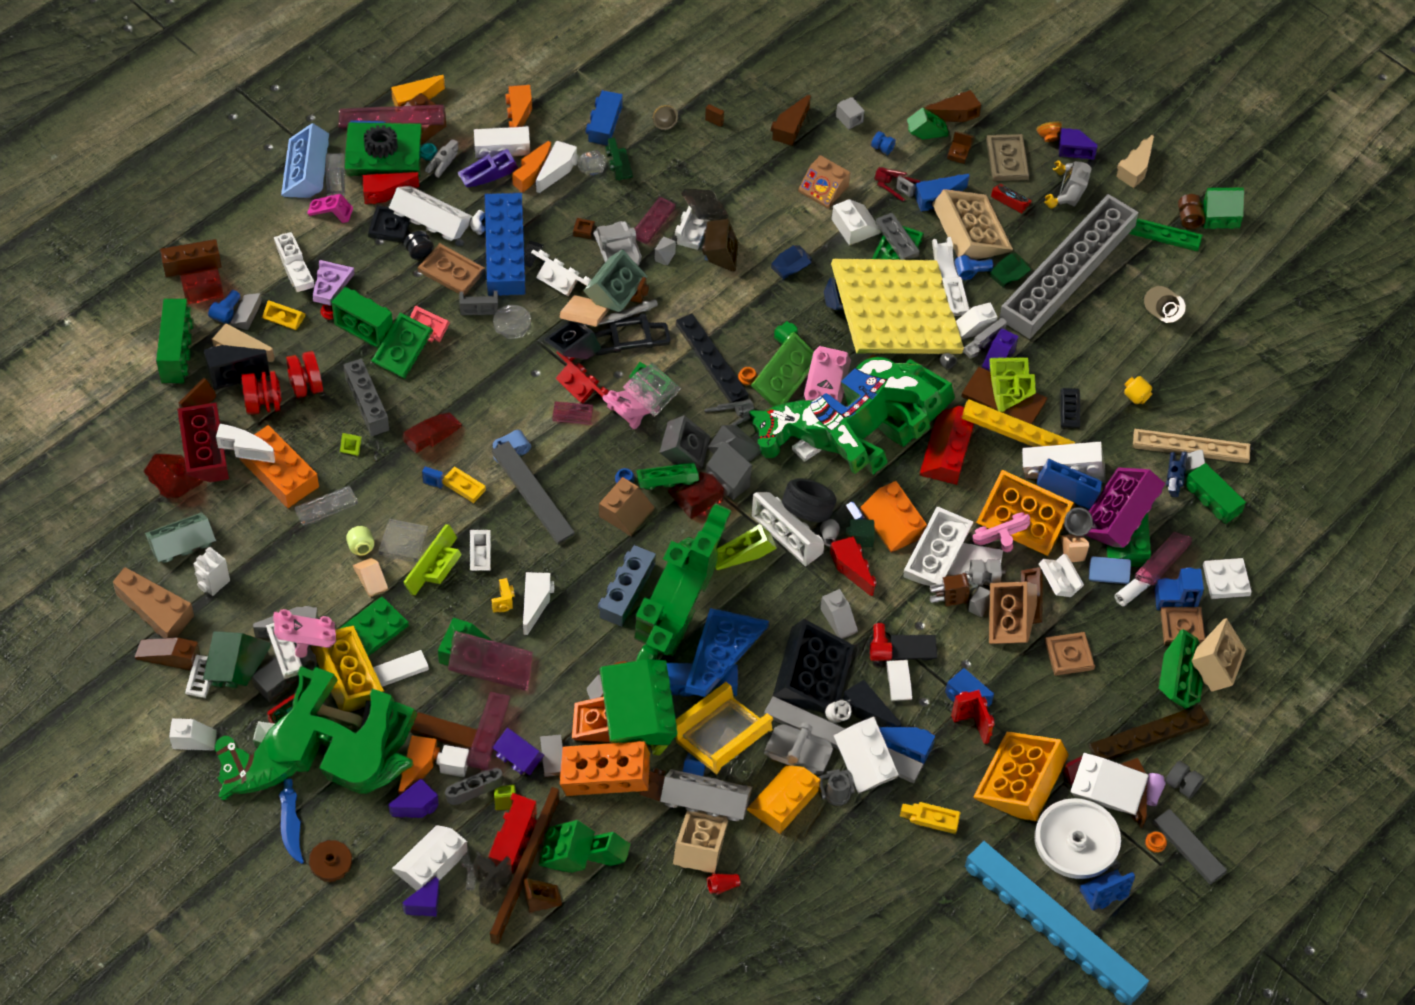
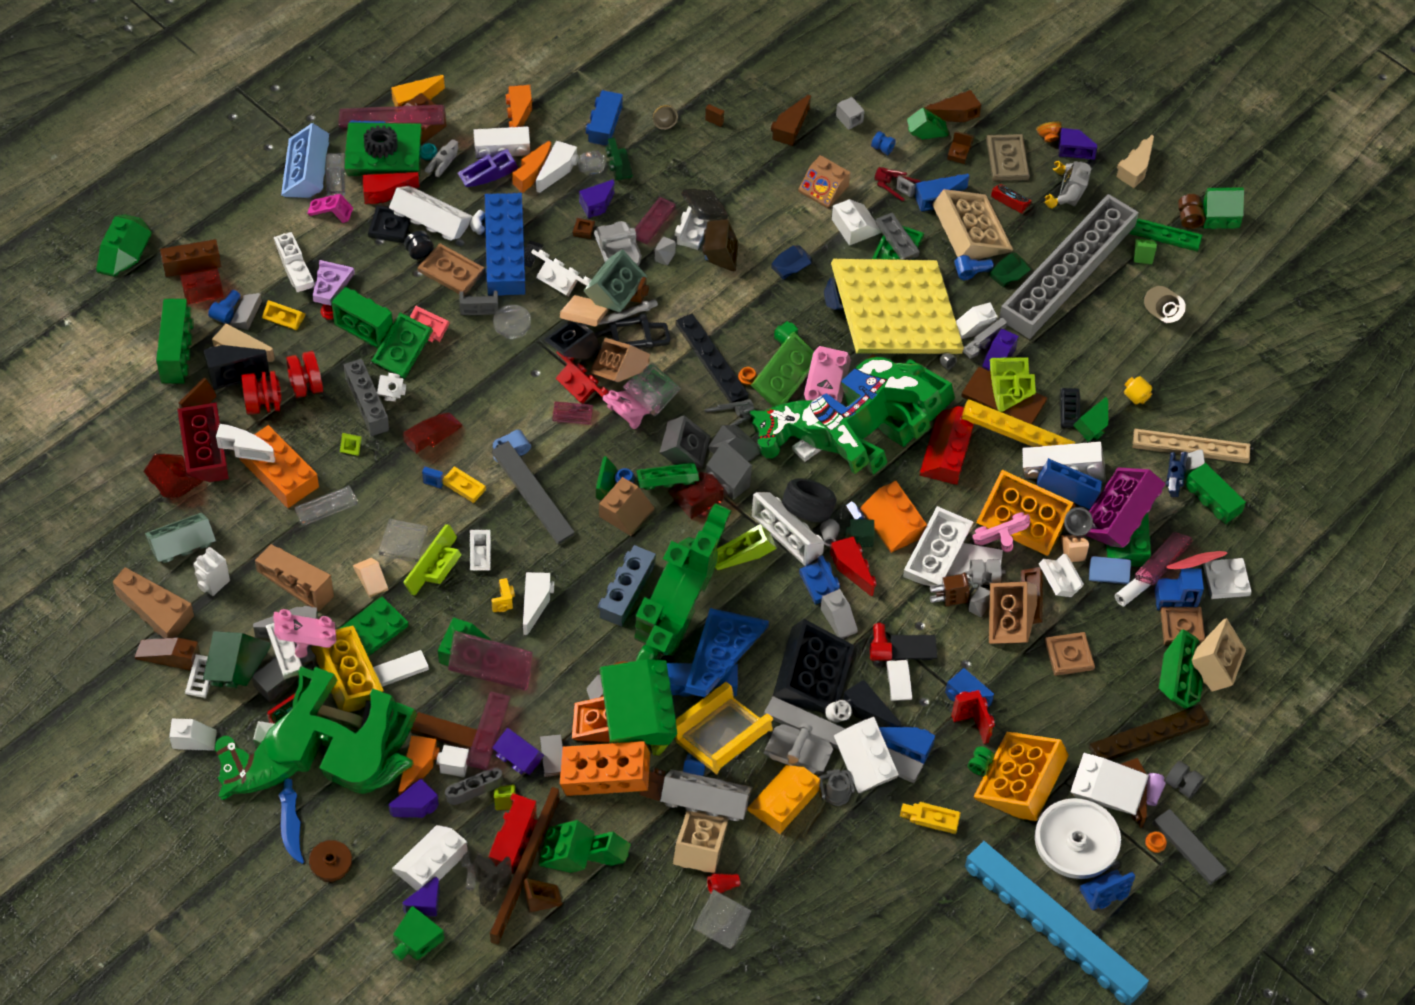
yellowish green head [346,526,374,556] -> none
white piece [932,237,969,316] -> none
dark red slope [1063,756,1083,786] -> none
none -> green wedge [96,214,152,277]
none -> medium nougat wedge [255,544,334,613]
none -> white brick [377,373,407,402]
none -> green torso [391,906,444,961]
none -> dark purple slope [579,180,614,218]
none -> medium nougat slope [590,338,650,382]
none -> green slope [596,456,618,500]
none -> clear slope [693,890,752,949]
none -> blue bracket [799,556,840,605]
none -> green wheel [967,746,995,776]
none -> green slope [1073,397,1108,442]
none -> bright green slope [1134,238,1157,264]
none -> coral sticker [1166,551,1227,569]

